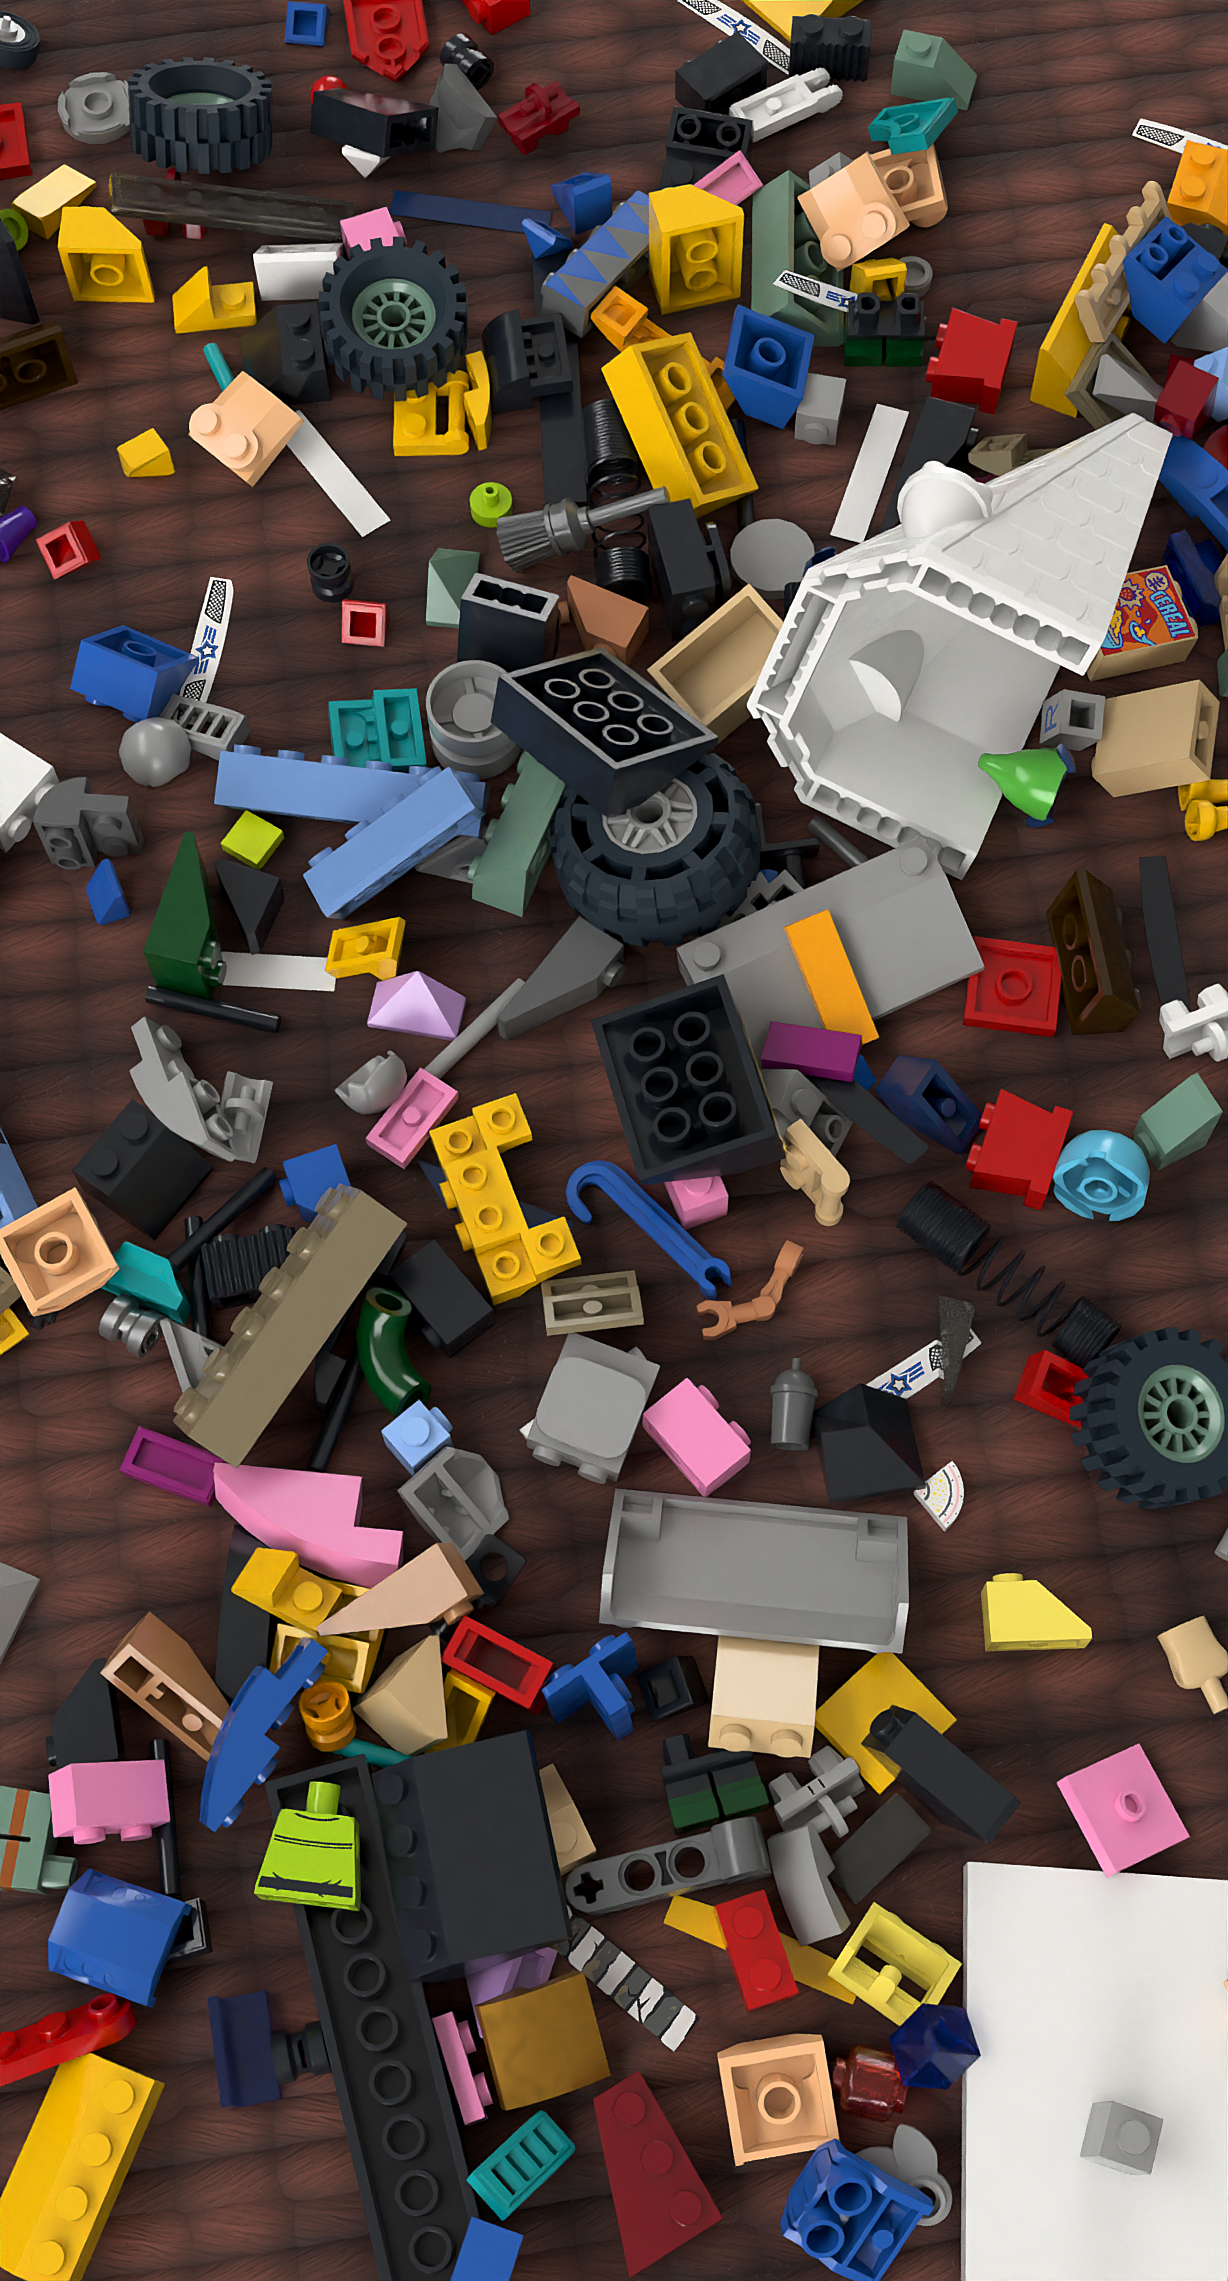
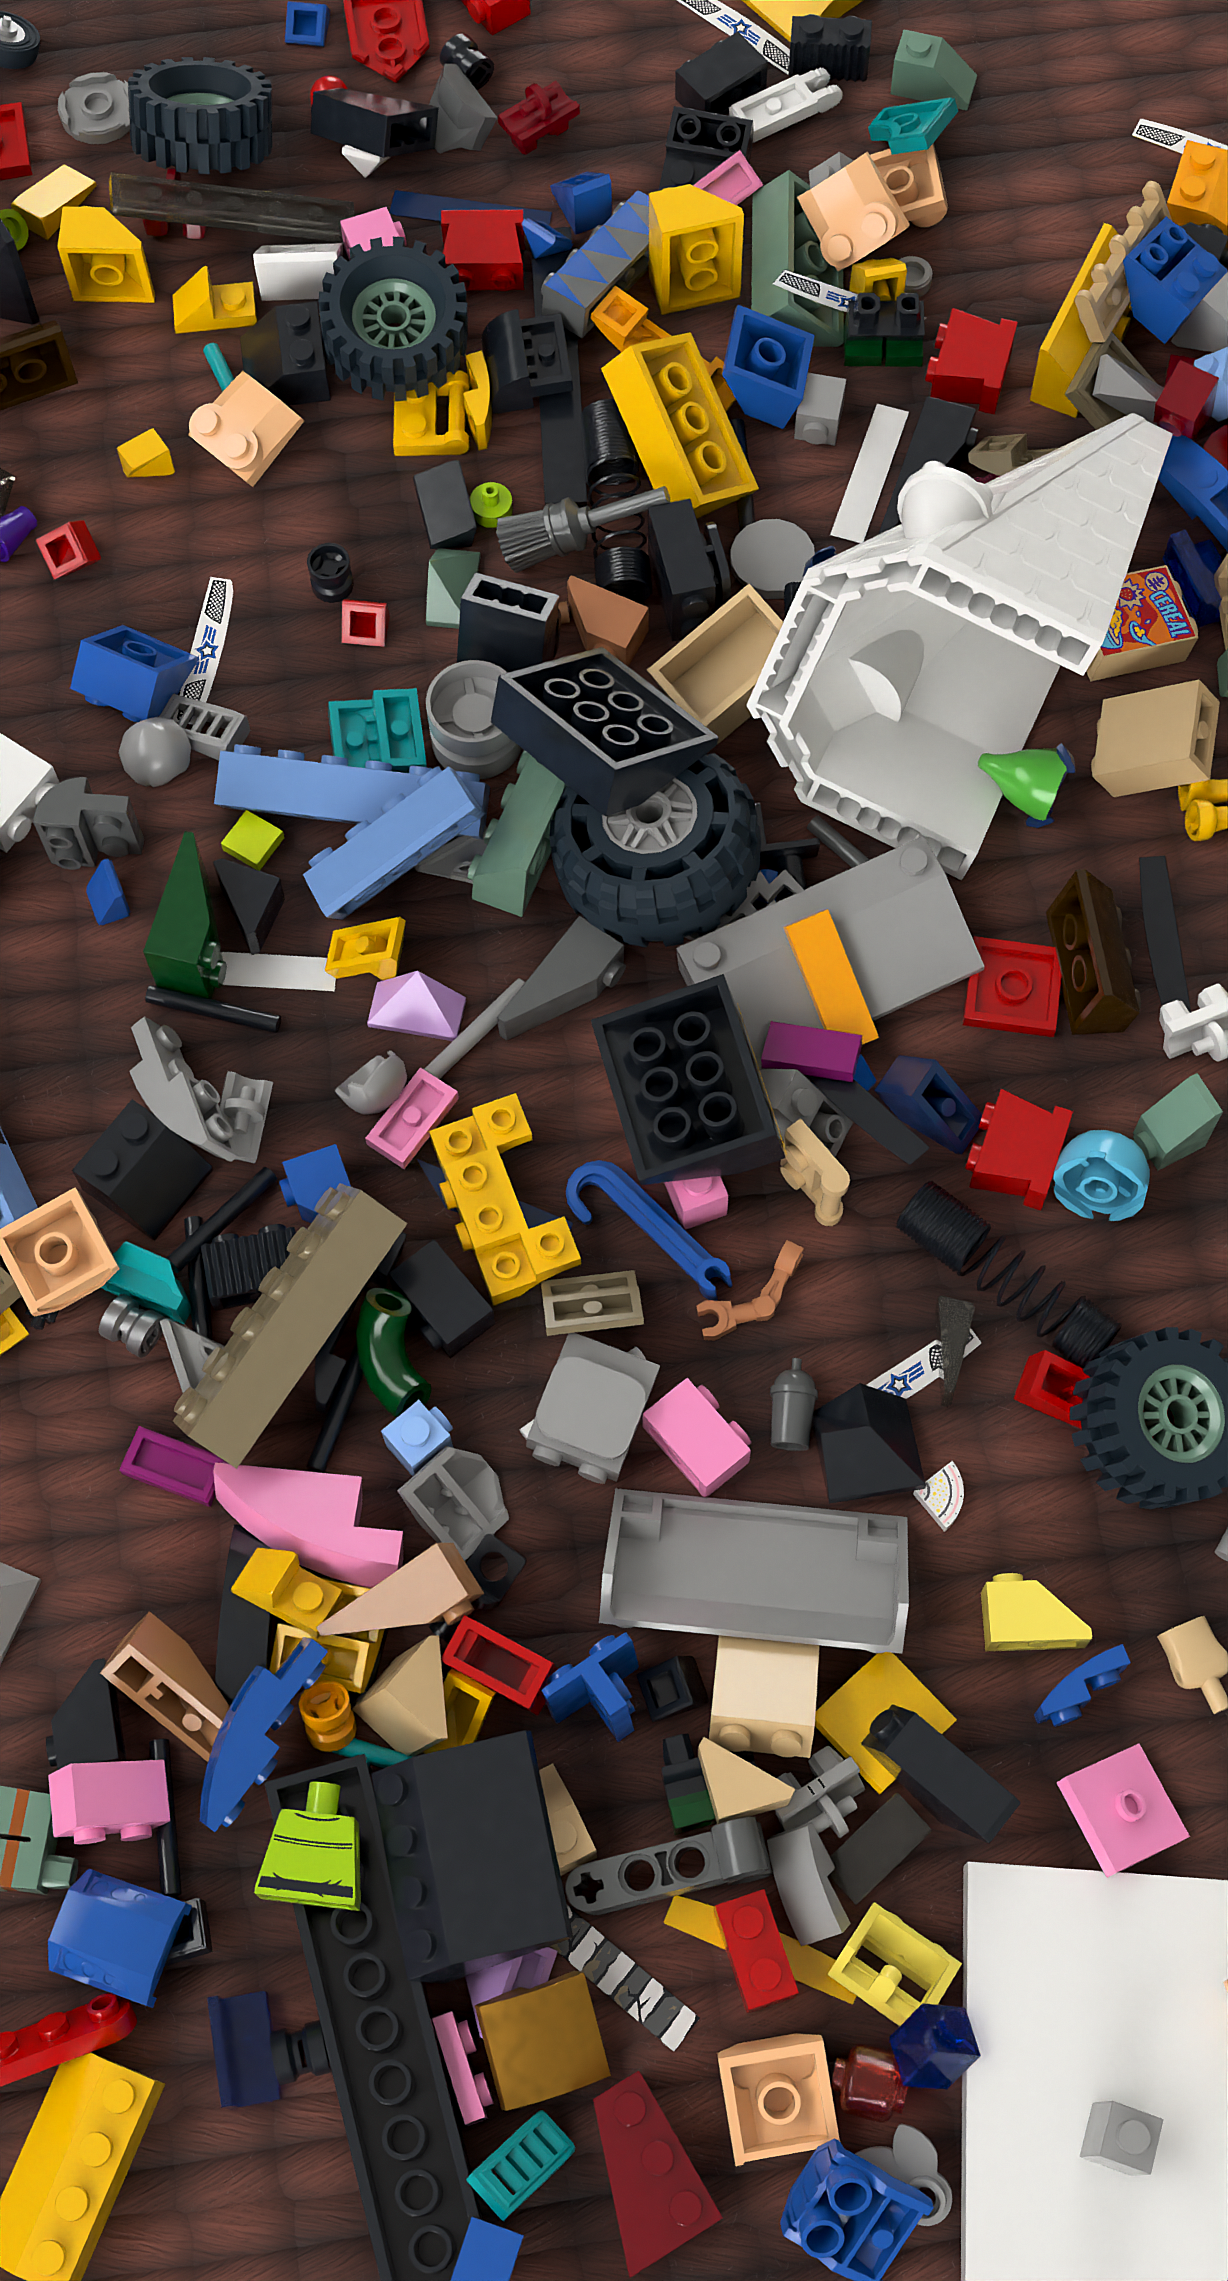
white sticker [287,410,390,537] -> none
light grey brick [1039,689,1105,751] -> none
none -> black slope [413,460,477,549]
none -> red hips [441,210,525,291]
none -> tan slope [698,1737,795,1825]
none -> blue slope [1034,1644,1131,1727]

